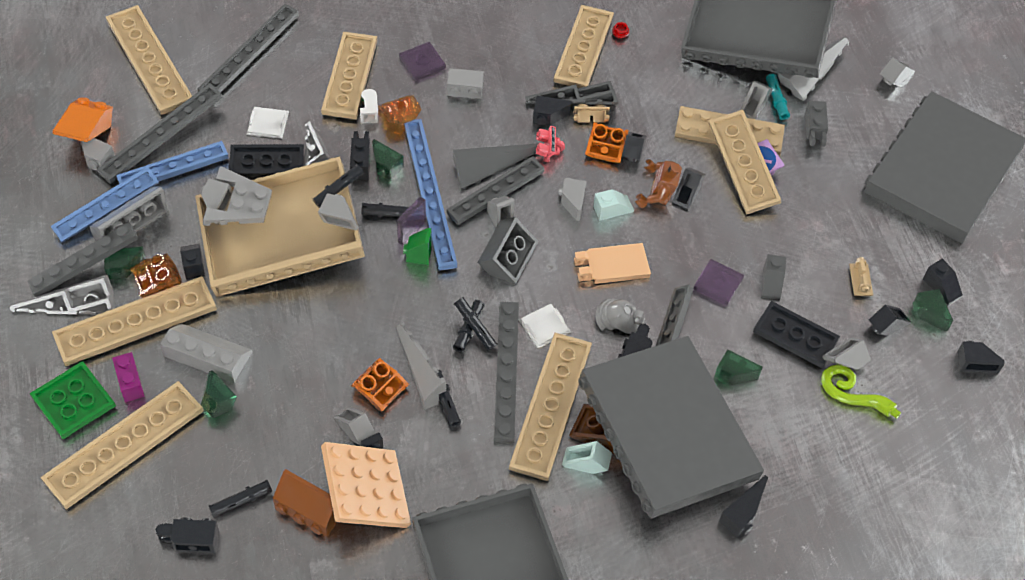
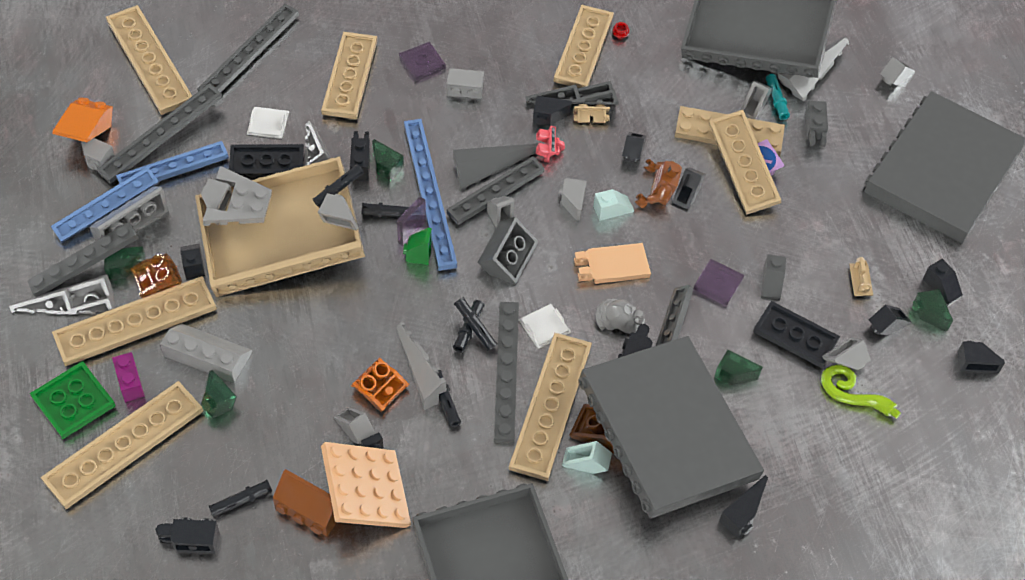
white leg [360,89,379,124] -> none
clear orange slope [378,94,421,125] -> none
orange slope [585,122,629,163] -> none

